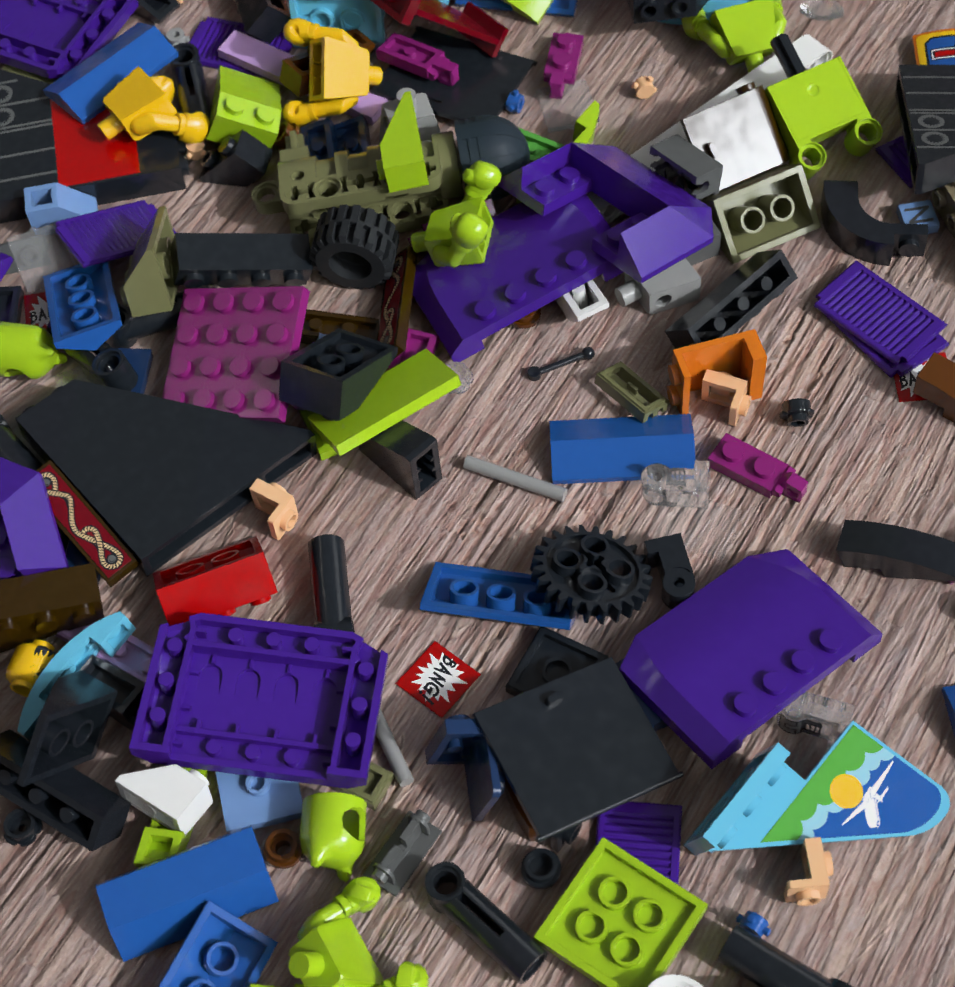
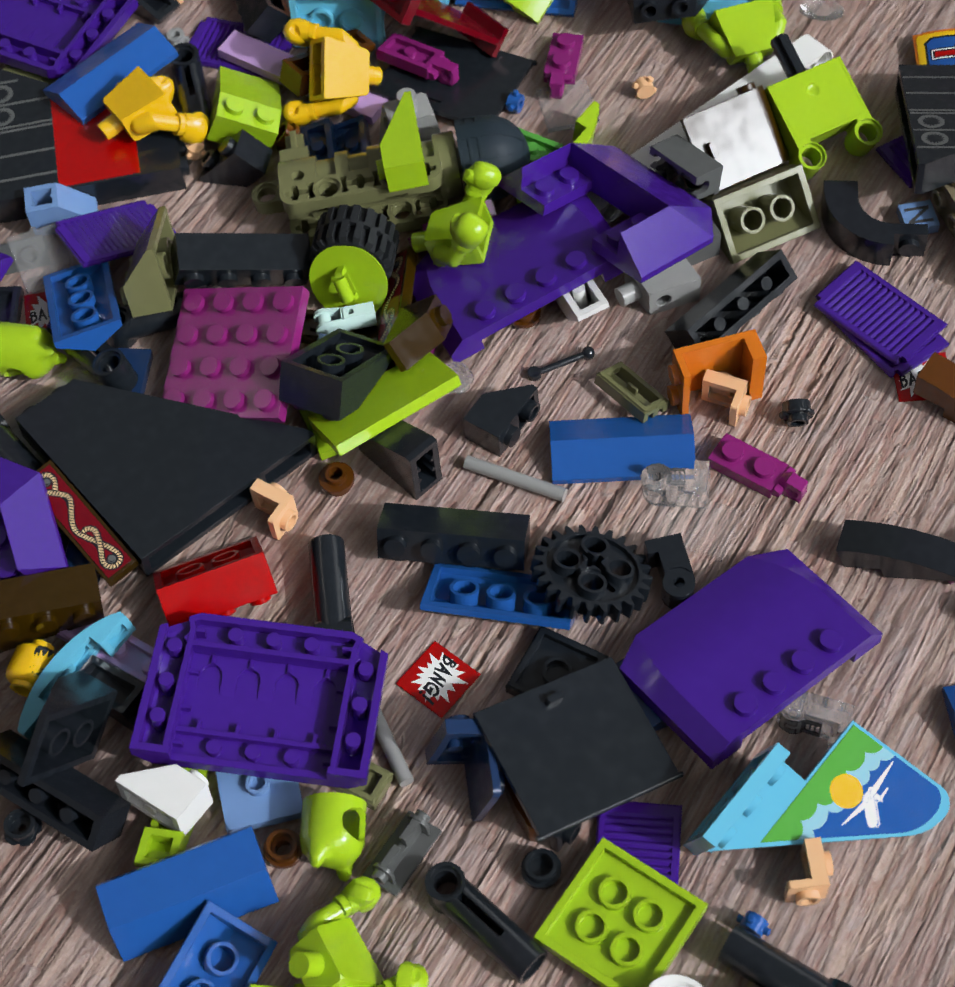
none -> lime shield [309,246,388,312]
none -> light aqua bar [313,301,377,336]
none -> reddish brown plate [319,462,355,497]
none -> black brick [377,503,530,571]
none -> dark brown slope [383,294,453,372]
none -> black slope [463,384,540,457]

